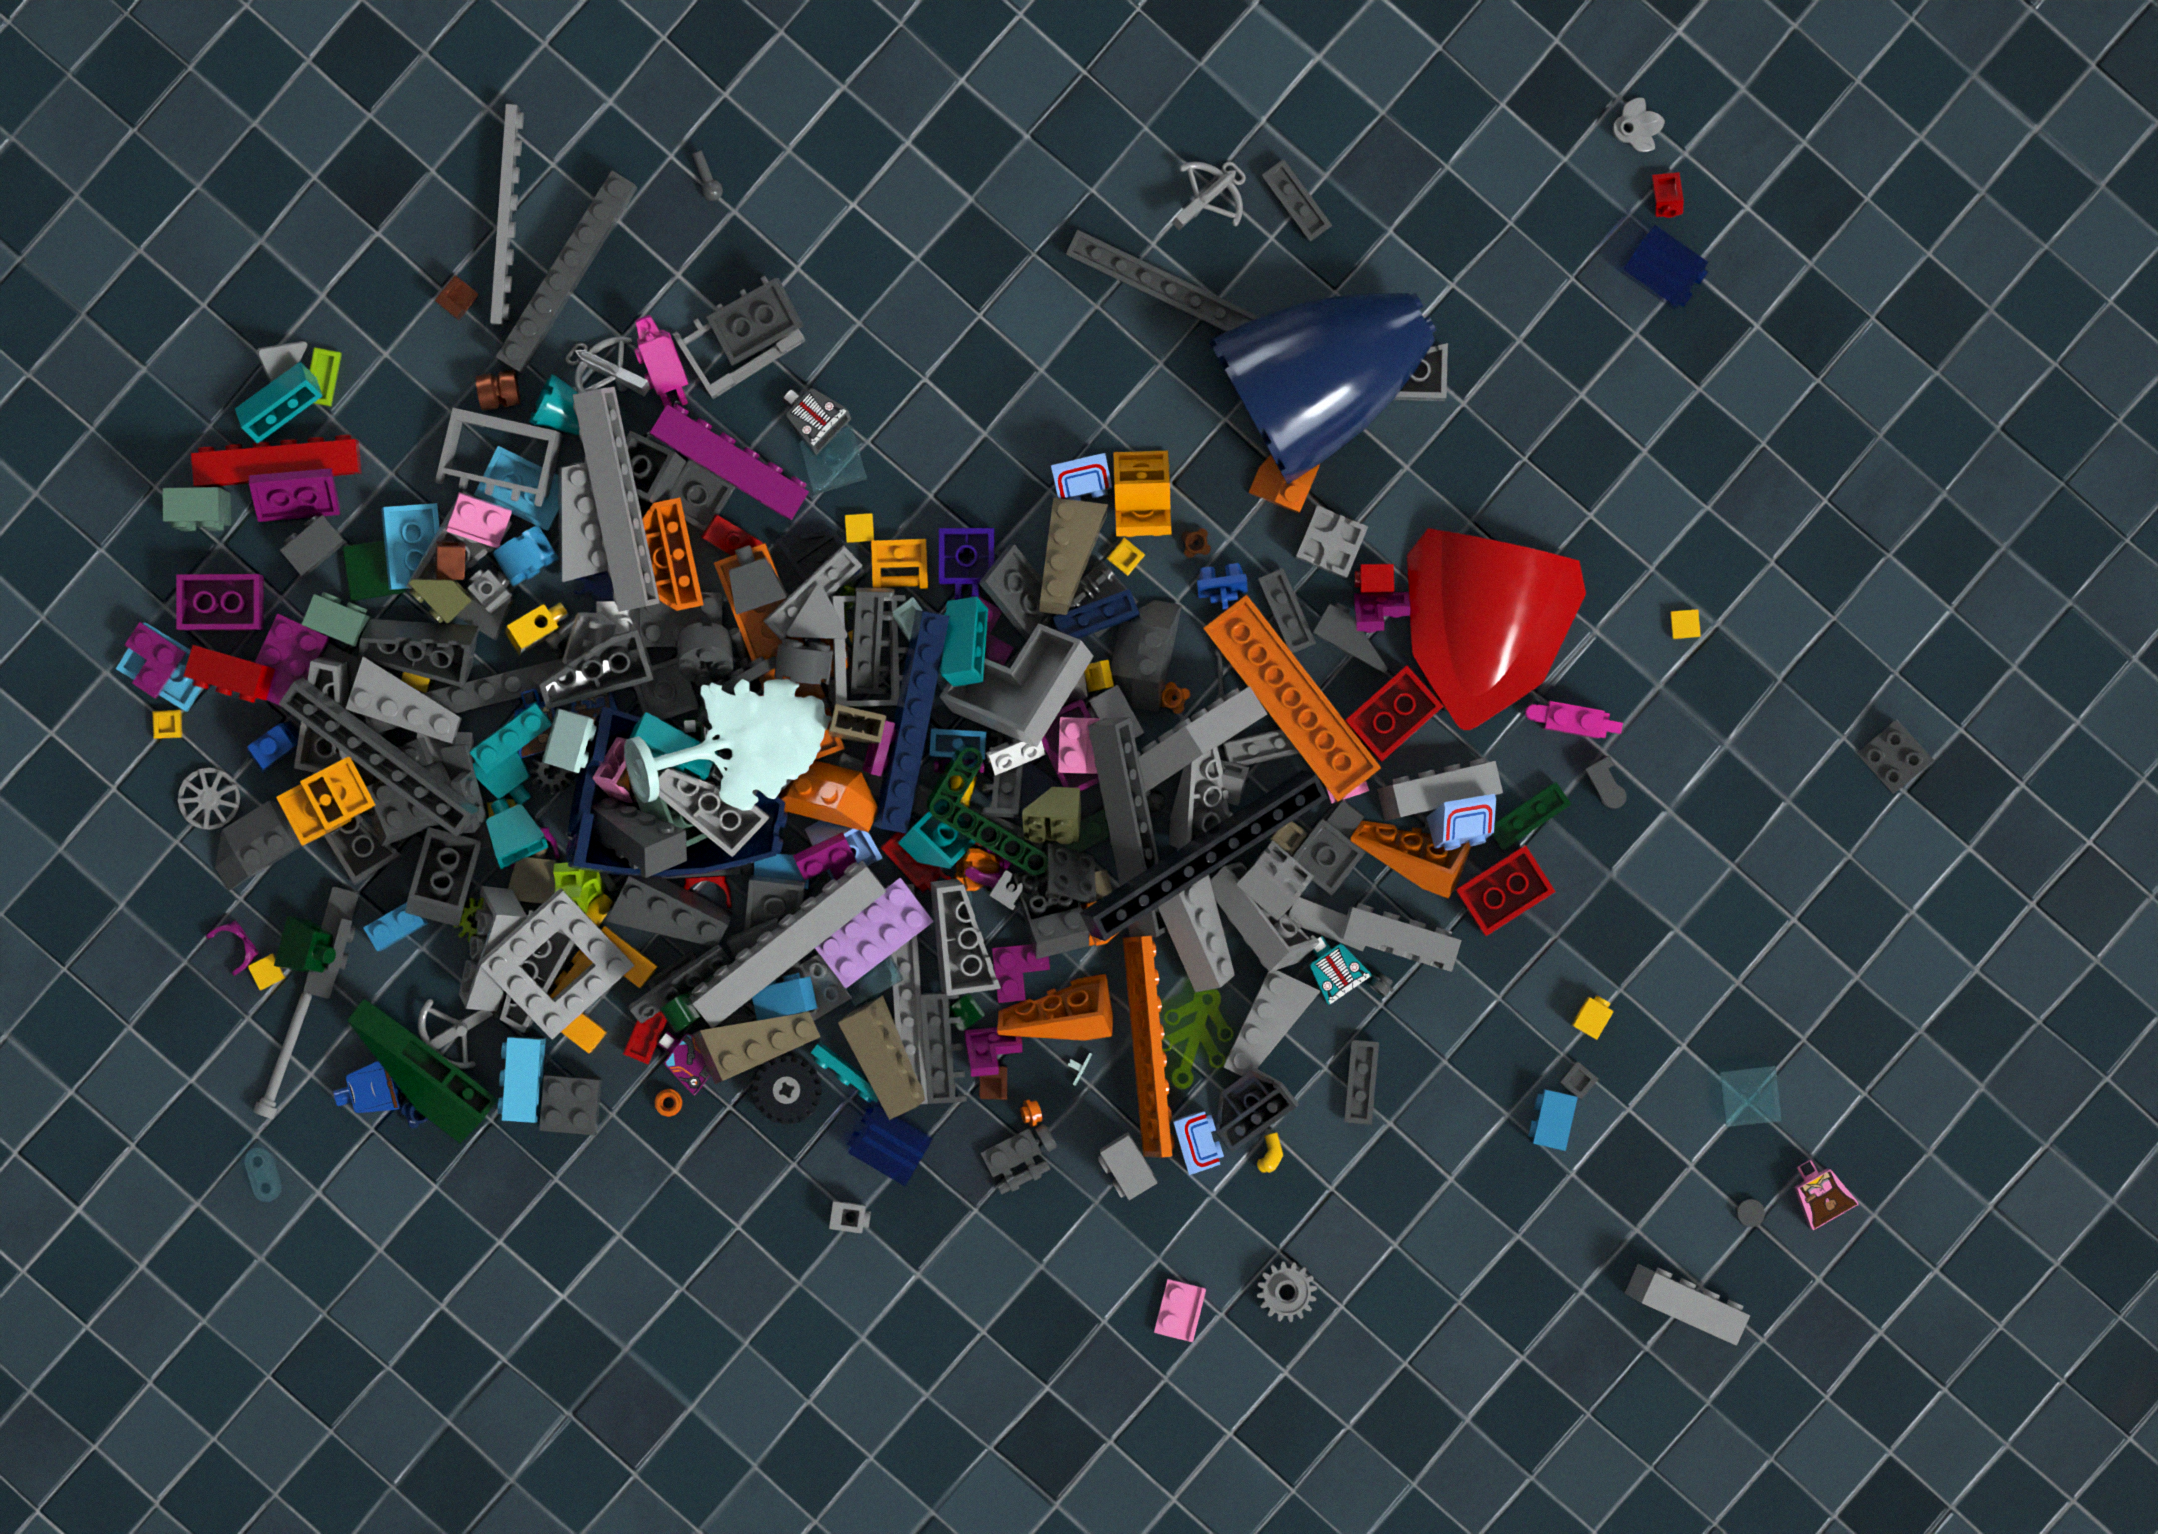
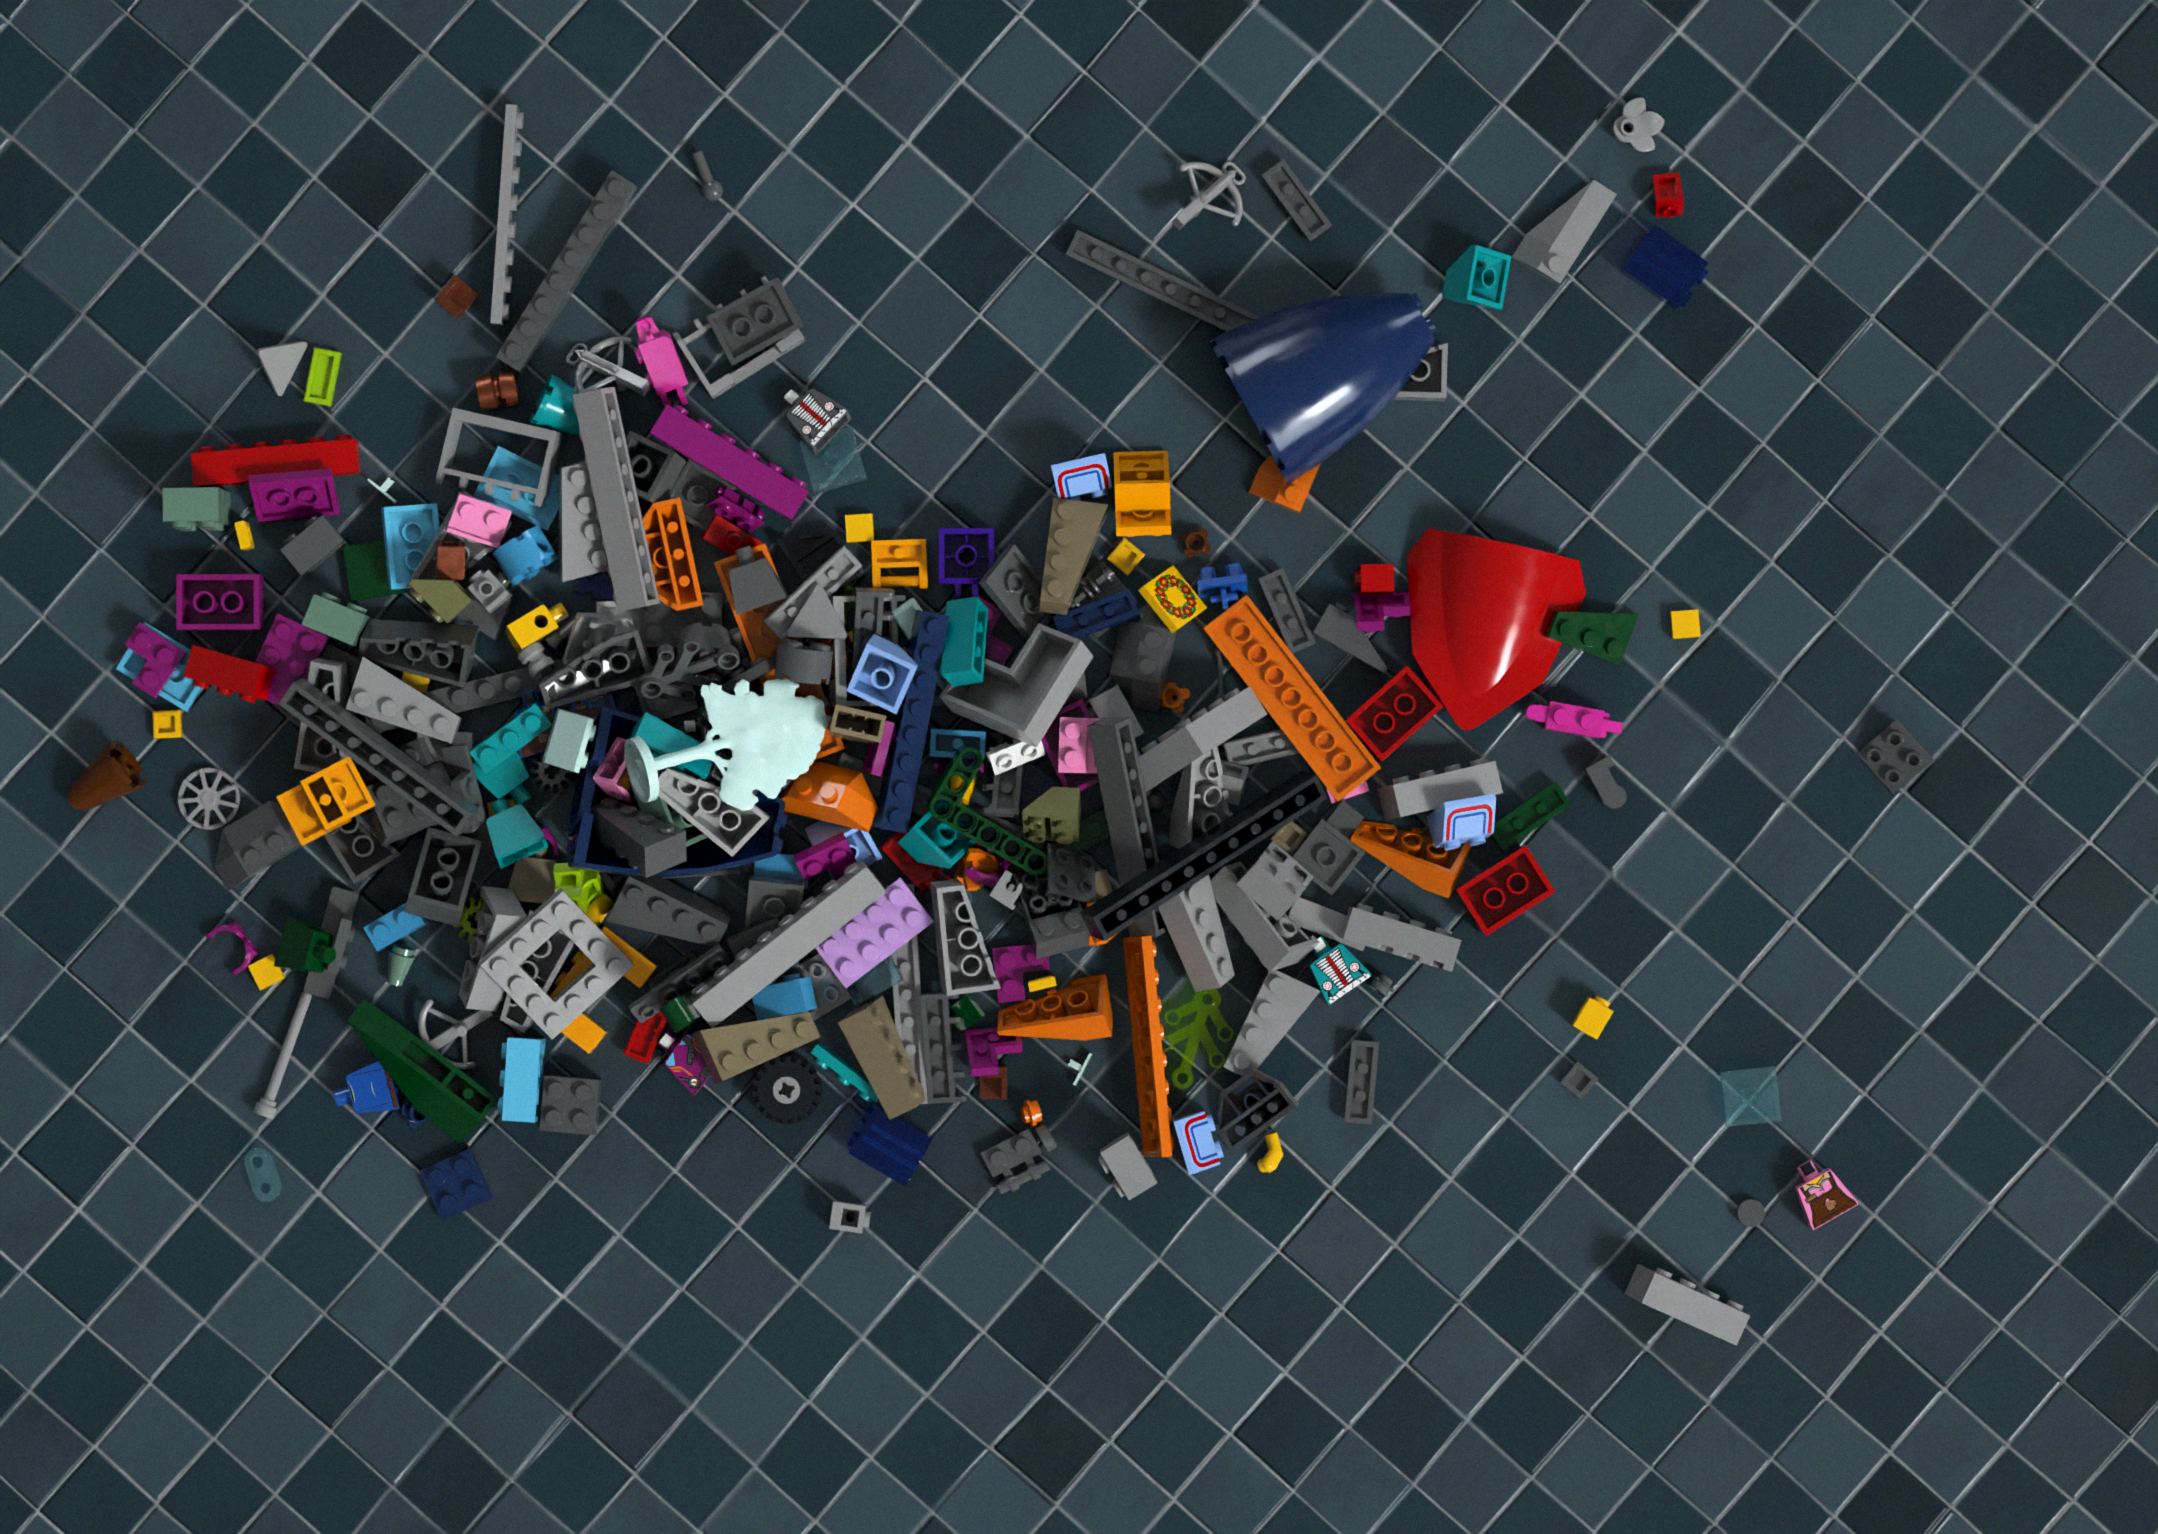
teal brick [235,361,323,444] -> none
blue torso [247,721,299,774] -> none
orange plate [655,1089,682,1117] -> none
red cap [683,875,732,908] -> none
yellow plate [1084,660,1114,692] -> none
bright pink plate [1154,1278,1206,1342] -> none
light grey gear [1257,1261,1317,1322] -> none
light grey piece [1295,505,1368,579] -> none
dark azure brick [1528,1089,1578,1151] -> none
none -> reddish brown cone [67,741,146,811]
none -> yellow tile [234,520,255,551]
none -> light aqua piece [367,477,397,504]
none -> sand green cone [386,944,416,986]
none -> dark blue plate [419,1148,493,1221]
none -> light grey wheel [518,642,556,680]
none -> dark grey plant [637,635,740,701]
none -> magenta hinge [706,485,765,532]
none -> light blue slope [846,634,918,714]
none -> yellow tile [1028,975,1057,992]
none -> yellow tile [1138,565,1207,634]
none -> teal slope [1442,245,1511,310]
none -> light grey wedge [1511,180,1617,287]
none -> dark green wing [1545,611,1639,665]

